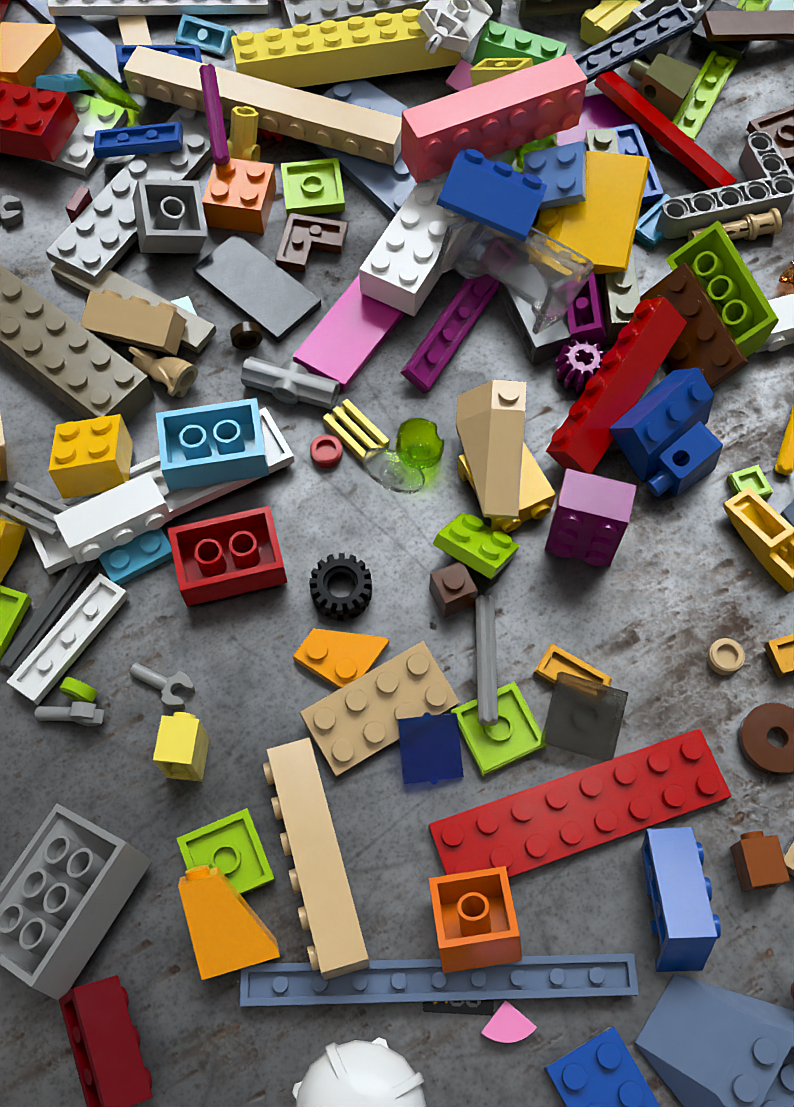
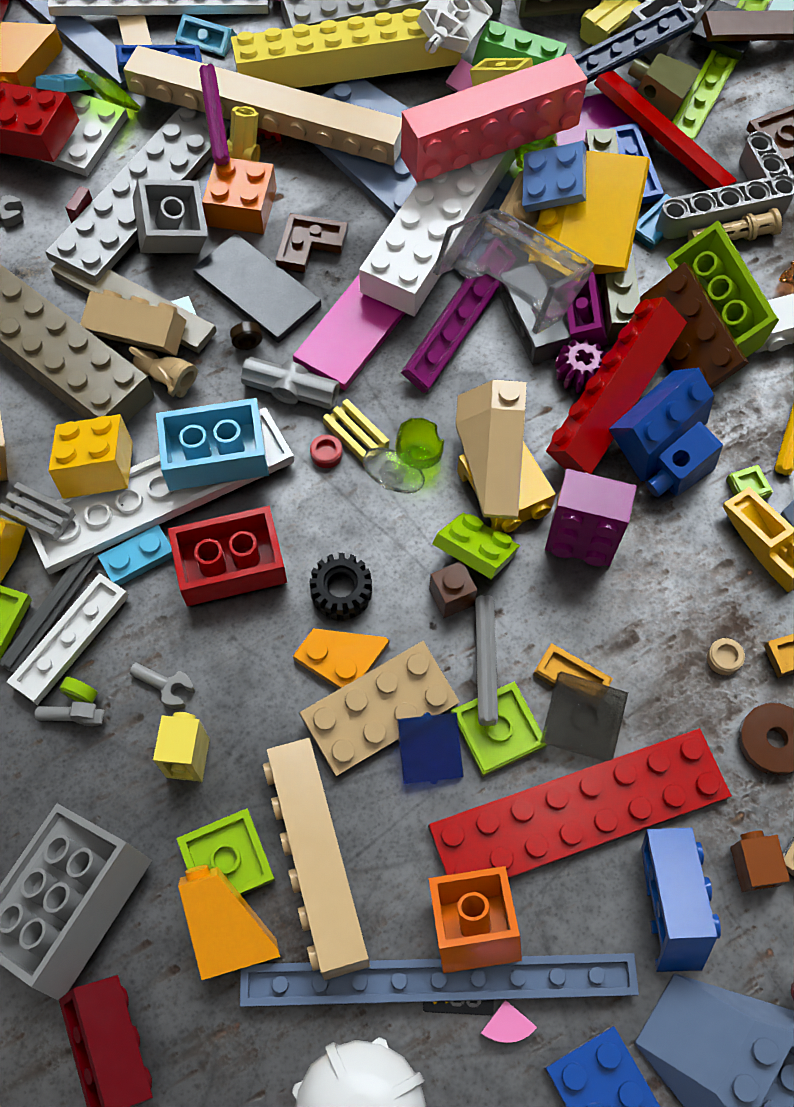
white brick [53,472,172,564] -> none
blue tile [93,122,183,159] -> none
lime plate [281,158,345,217] -> none
blue slope [436,148,547,242] -> none

